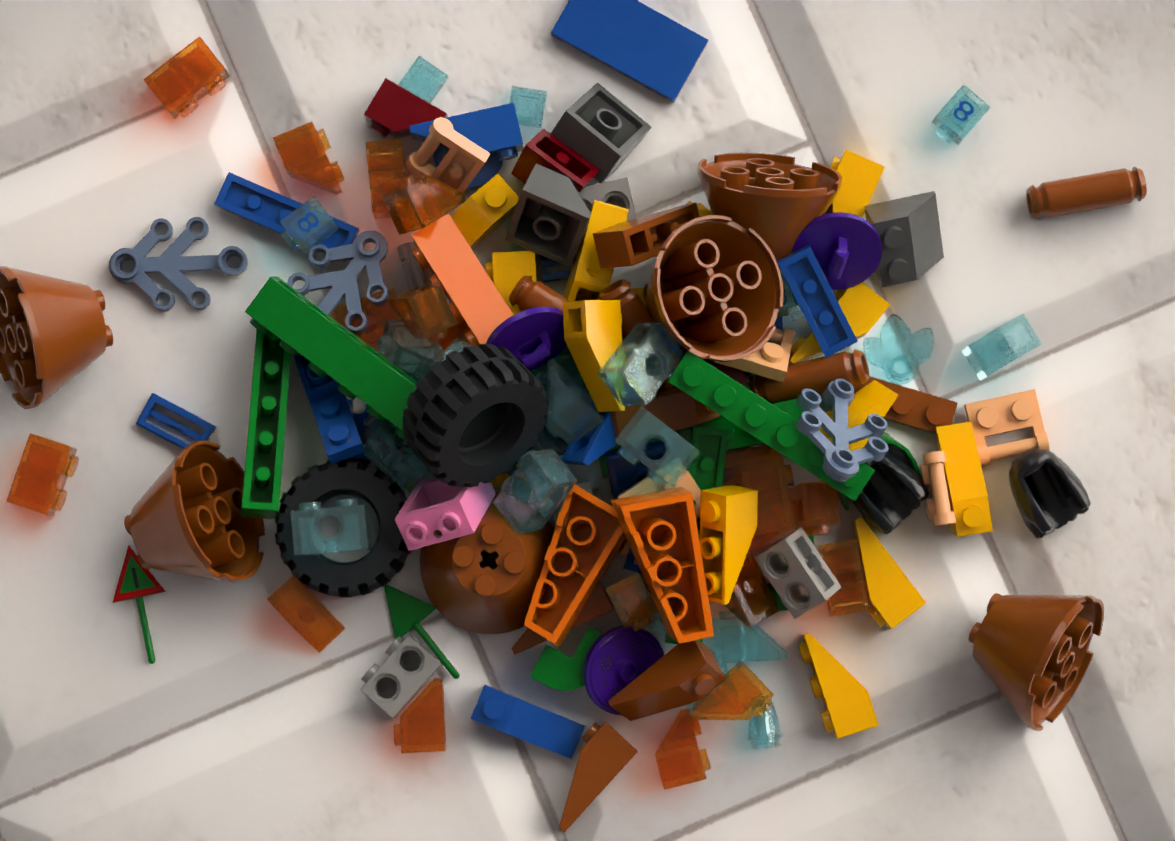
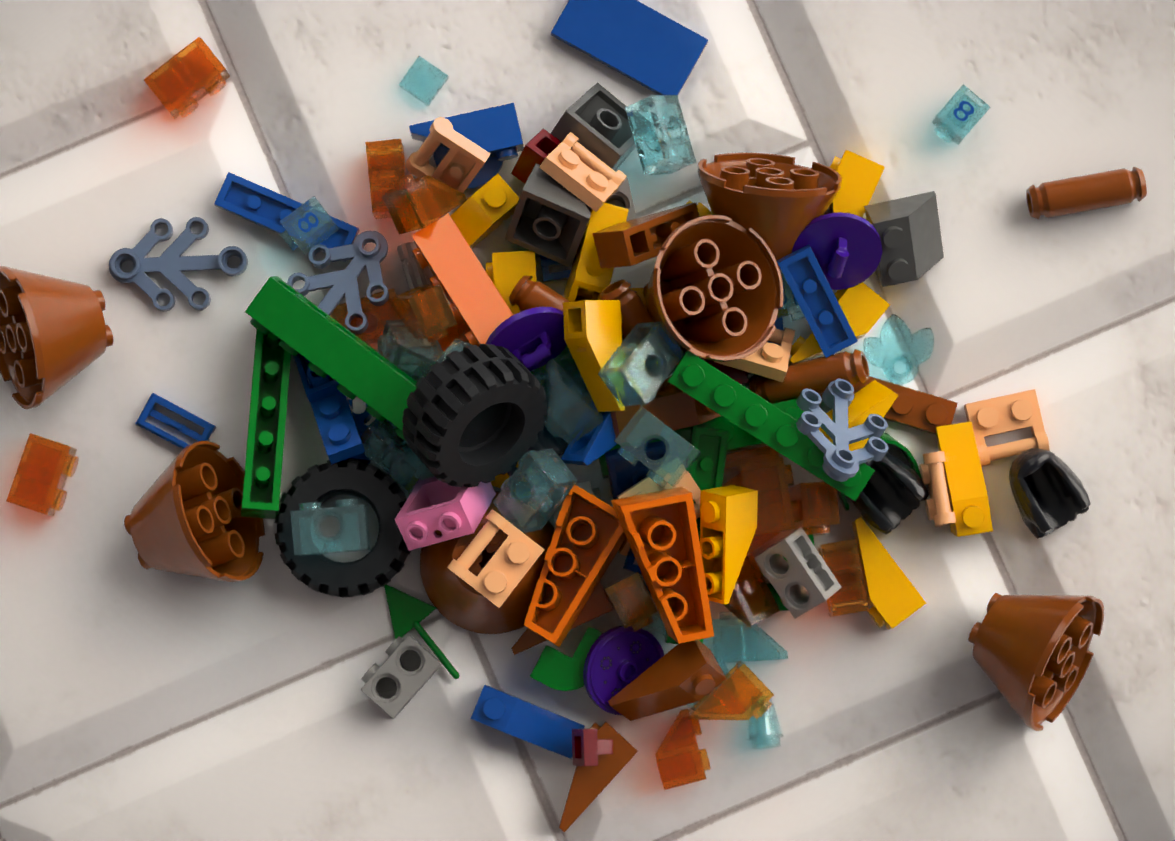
piece [112,545,166,664] -> none
clear orange slope [267,575,346,653] -> none
clear orange slope [273,122,345,195] -> none
dark red slope [364,78,448,139] -> none
clear orange slope [394,678,447,753] -> none
clear light blue tile [509,86,547,128] -> none
yellow slope [798,633,879,739] -> none
clear light blue slope [962,314,1042,381] -> none
none -> light nougat plate [447,509,545,608]
none -> light nougat plate [539,132,627,212]
none -> dark red tile [572,728,613,766]
none -> clear light blue brick [625,95,696,175]

